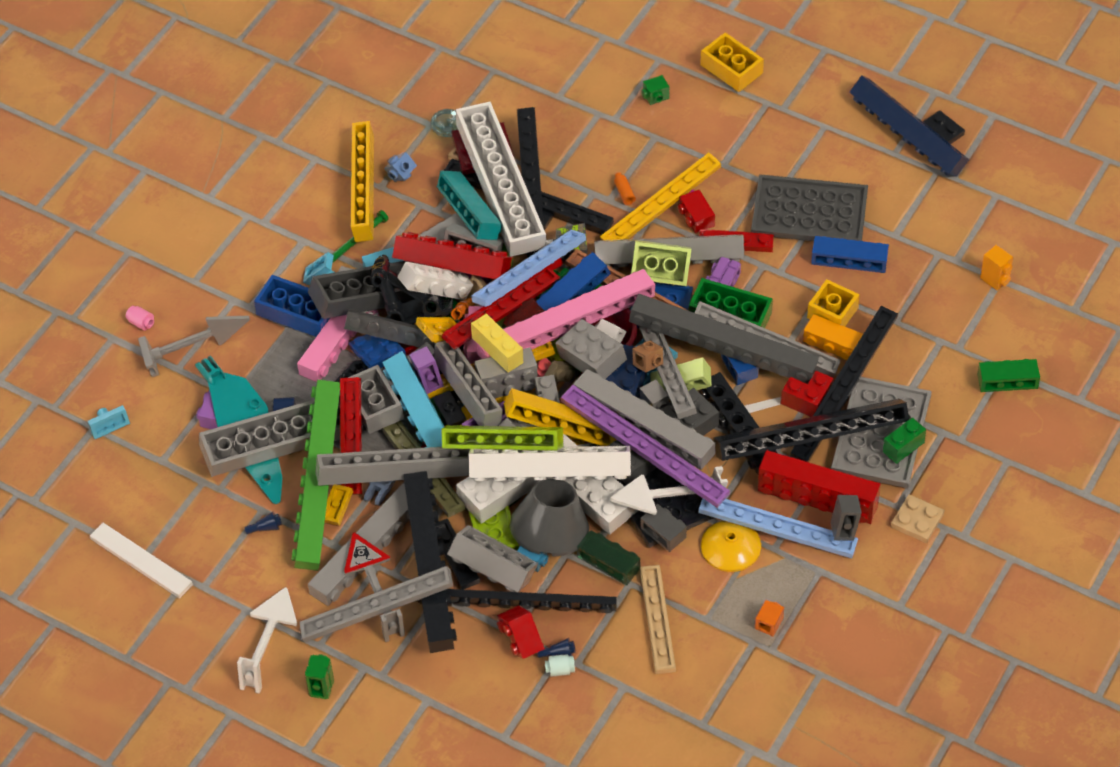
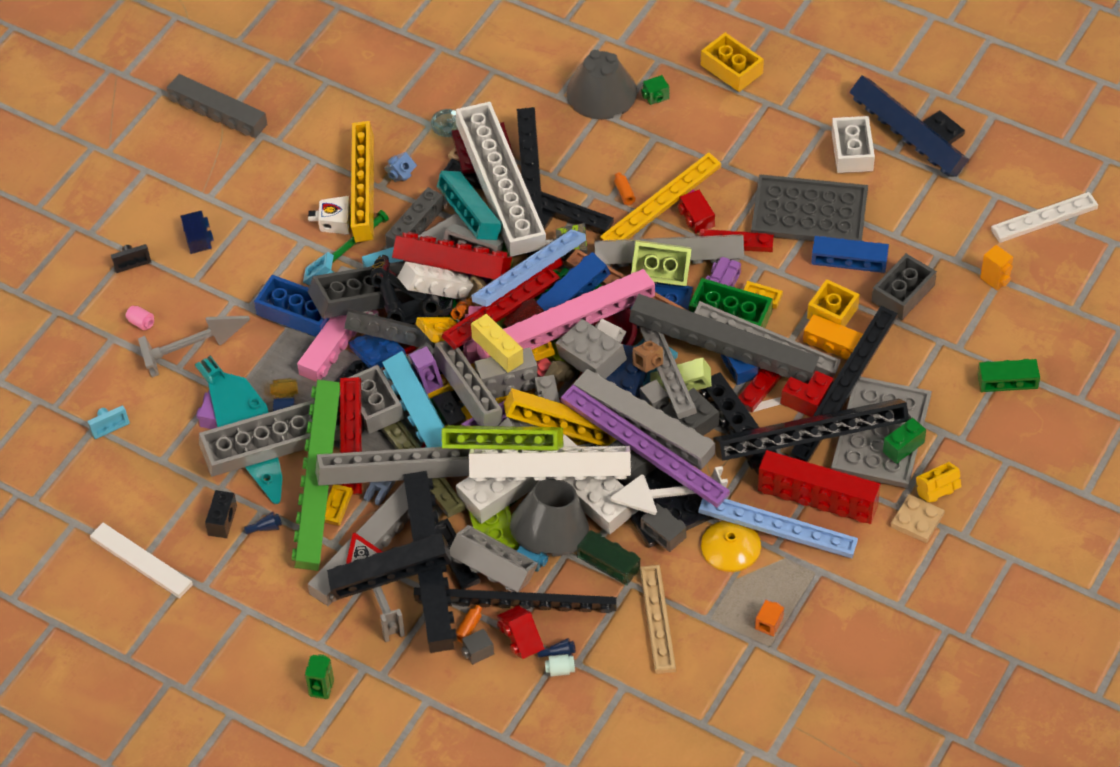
white piece [237,588,297,694] -> none
light grey plate [299,566,453,643] -> none
dark grey brick [830,495,862,541] -> none
none -> black tile [111,244,151,273]
none -> dark grey brick [167,74,267,138]
none -> clear blue brick [180,210,214,254]
none -> black brick [205,490,237,538]
none -> clear yellow brick [270,378,298,398]
none -> white torso [308,196,350,235]
none -> black brick [327,533,452,600]
none -> dark grey brick [385,187,444,249]
none -> orange cylinder [456,605,482,643]
none -> dark grey brick [461,629,494,665]
none -> dark grey cone [567,50,637,120]
none -> red plate [738,369,782,412]
none -> yellow plate [744,281,783,309]
none -> white brick [831,116,875,173]
none -> dark grey brick [871,253,937,320]
none -> yellow brick [916,462,961,503]
none -> white tile [991,192,1098,243]

